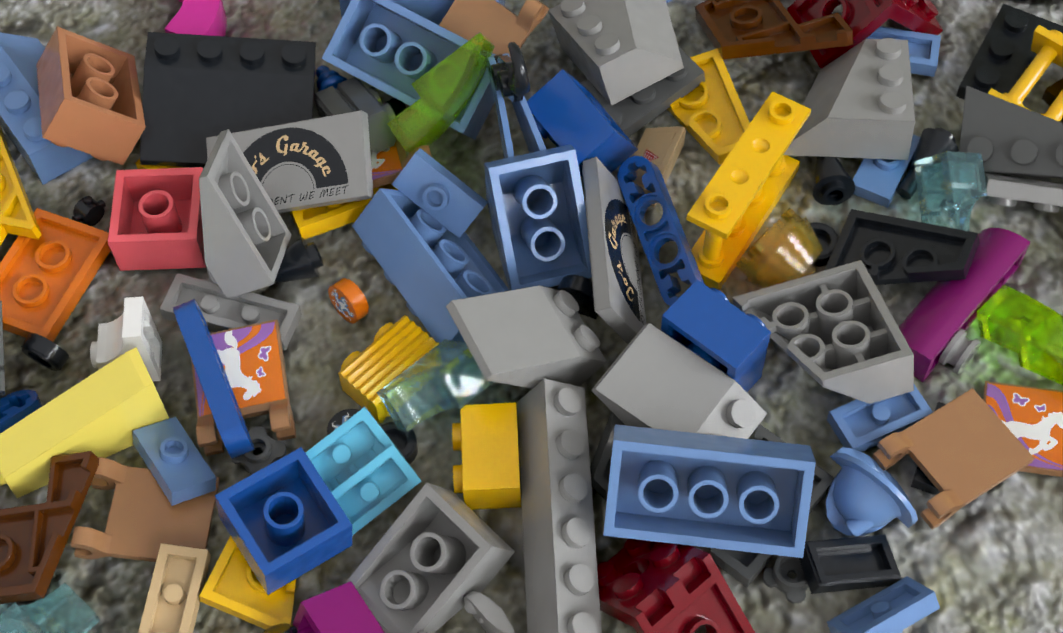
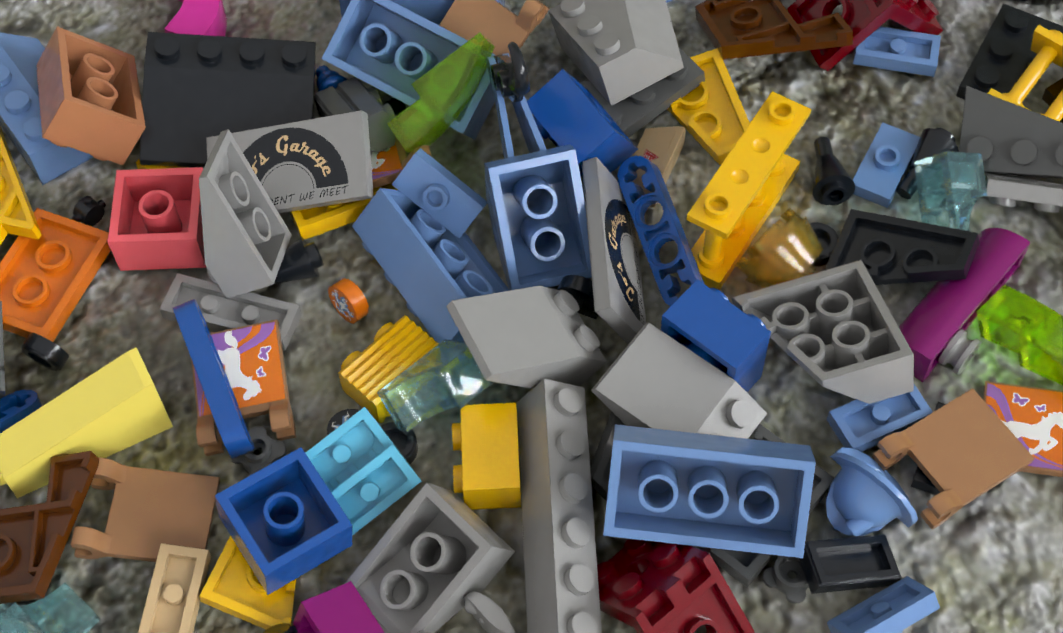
white arch [90,296,162,382] -> none
medium blue plate [133,416,216,506] -> none
light grey wedge [783,38,915,160] -> none

